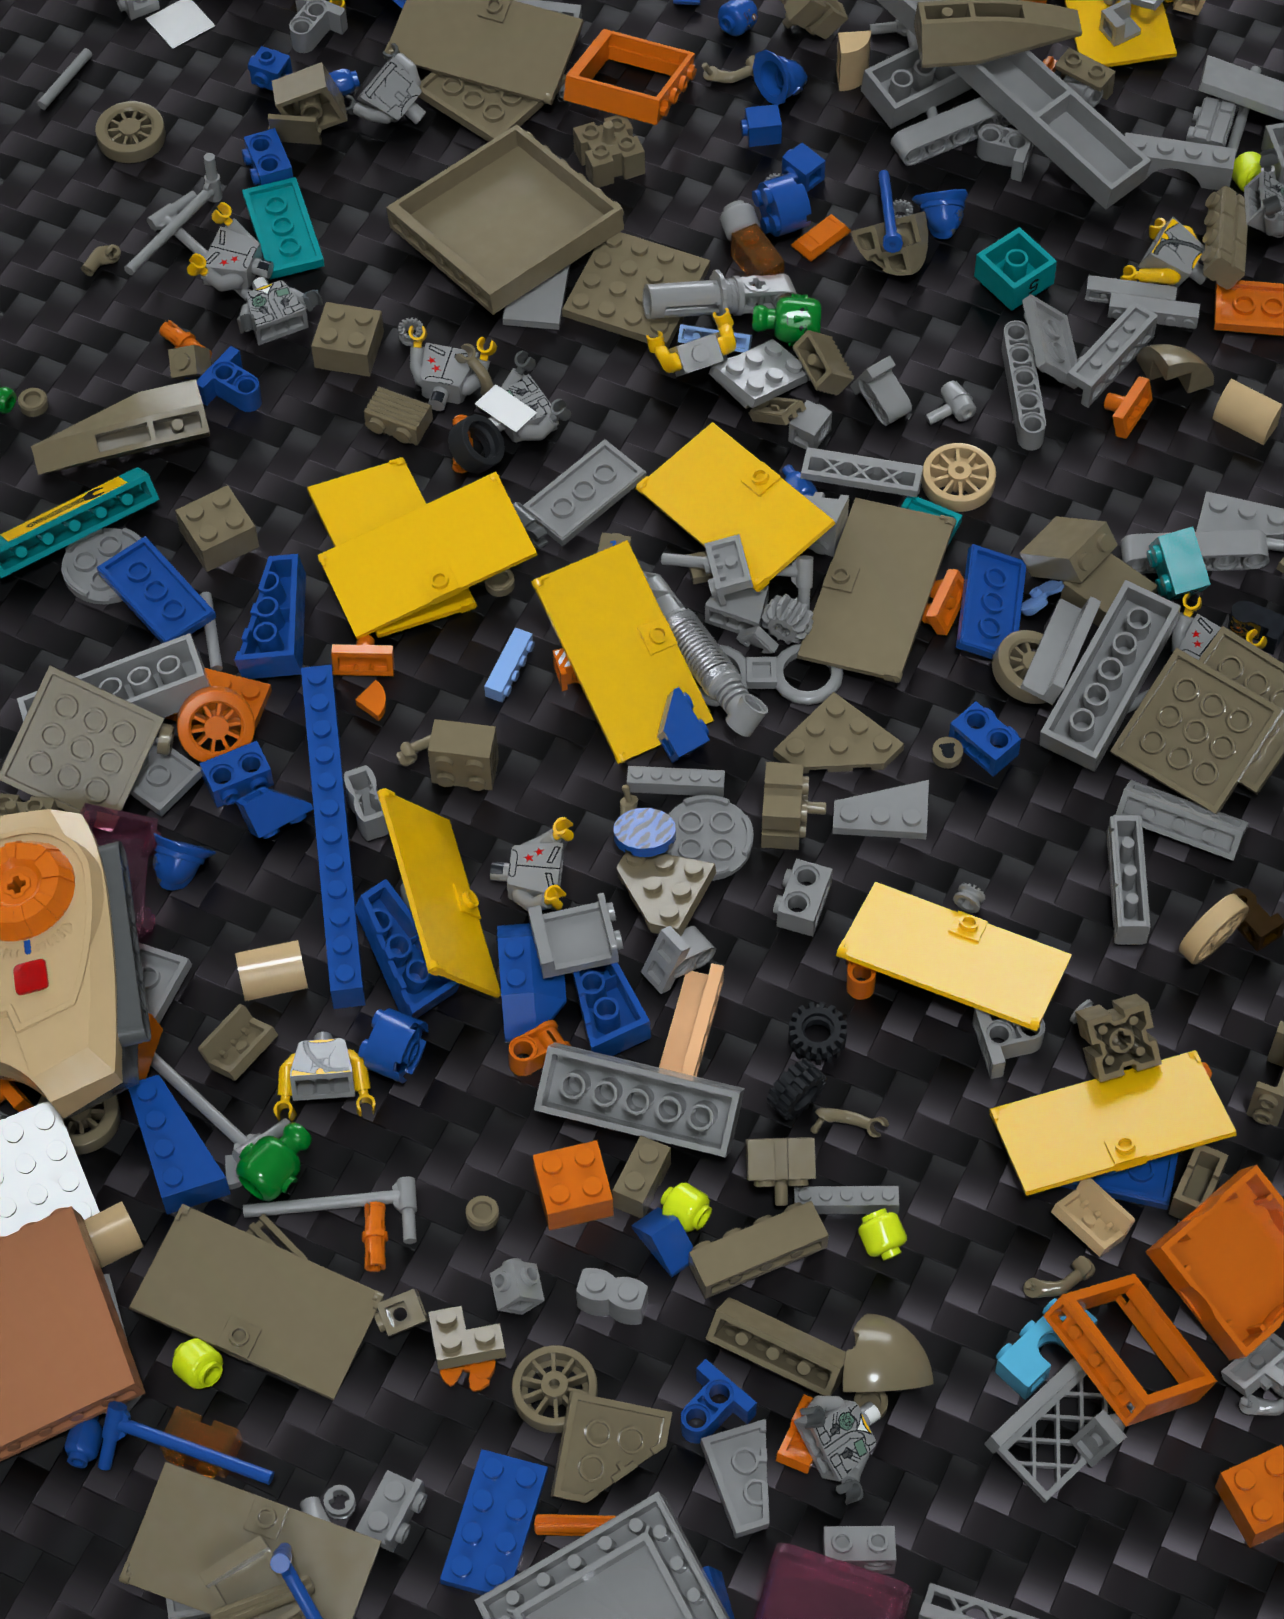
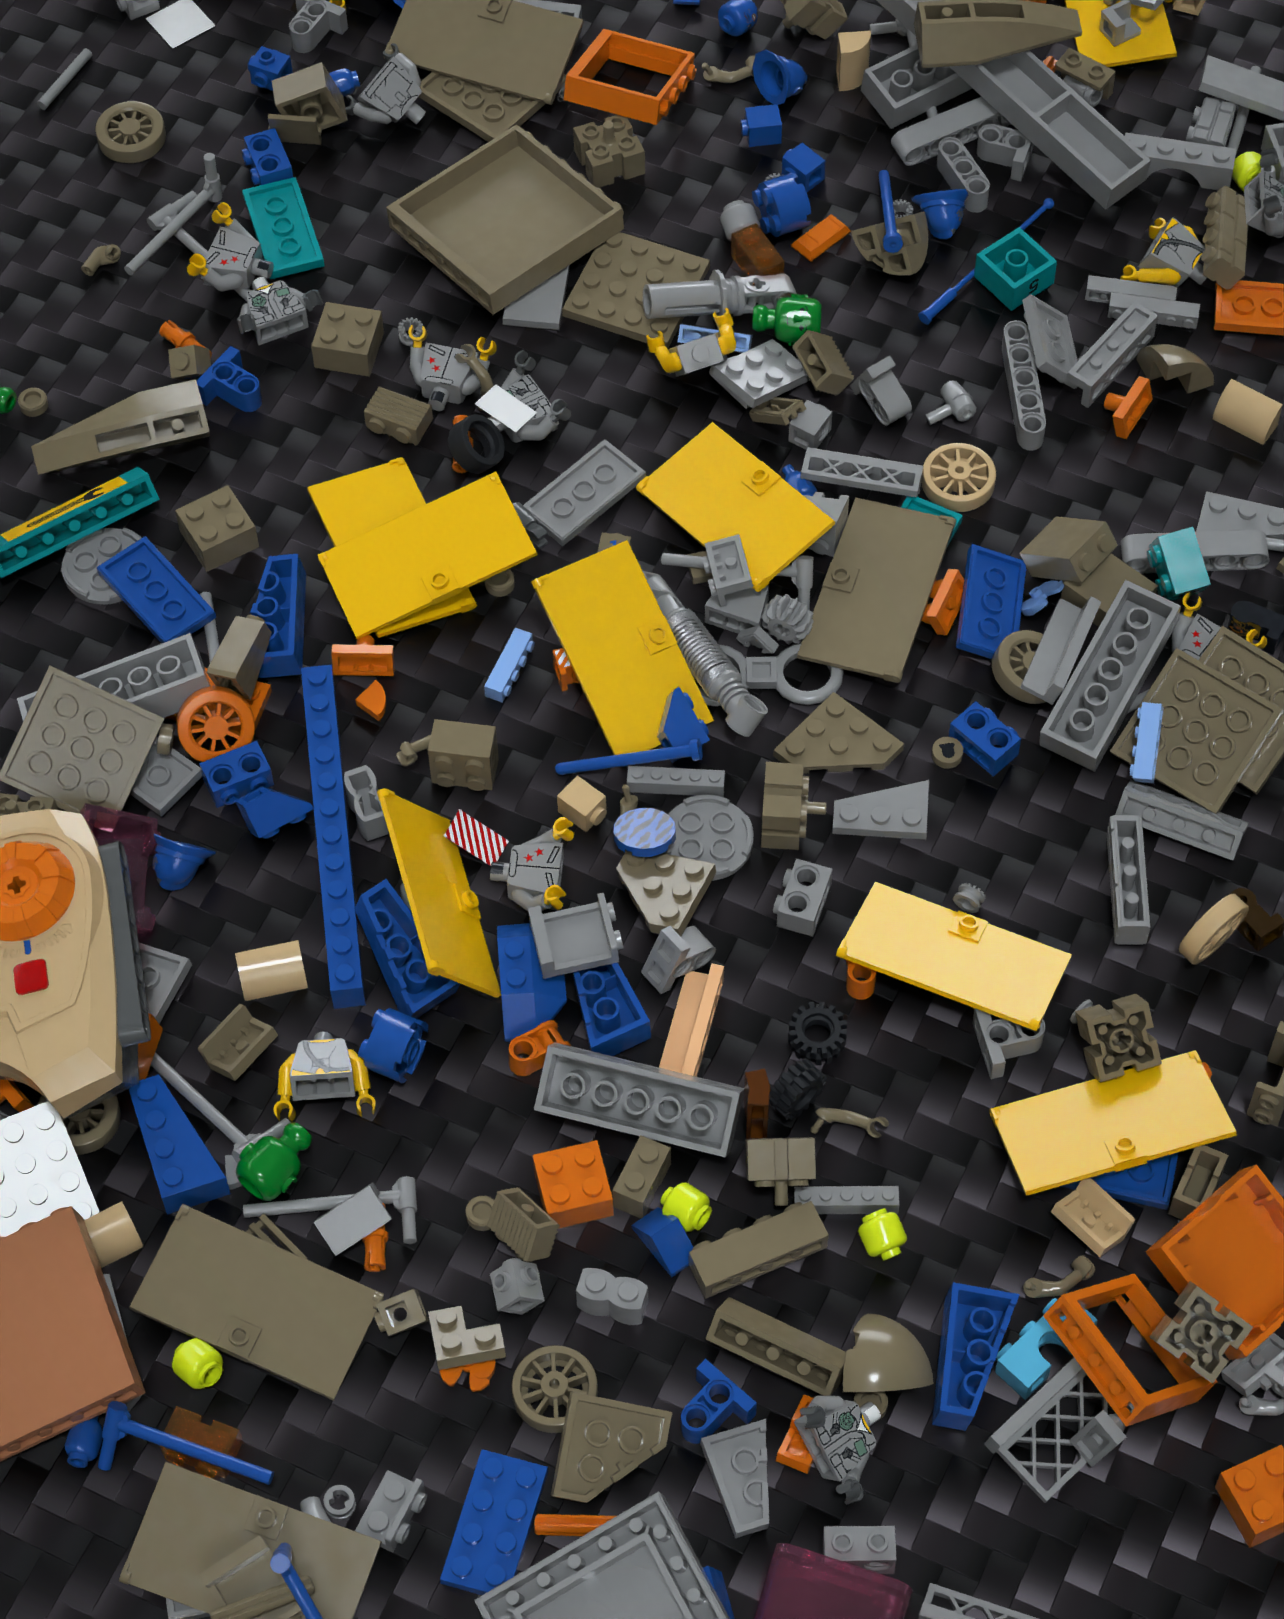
none -> dark tan slope [206,615,272,700]
none -> light grey panel [313,1182,392,1256]
none -> sticker [444,809,509,866]
none -> dark tan brick [487,1187,560,1262]
none -> blue bar [555,738,703,775]
none -> tan brick [557,775,607,832]
none -> reddish brown piece [744,1068,770,1139]
none -> blue piece [918,198,1054,324]
none -> blue wedge [932,1282,1020,1431]
none -> light grey beam [937,137,990,213]
none -> light blue piece [1130,702,1164,784]
none -> dark tan brick [1150,1281,1253,1384]

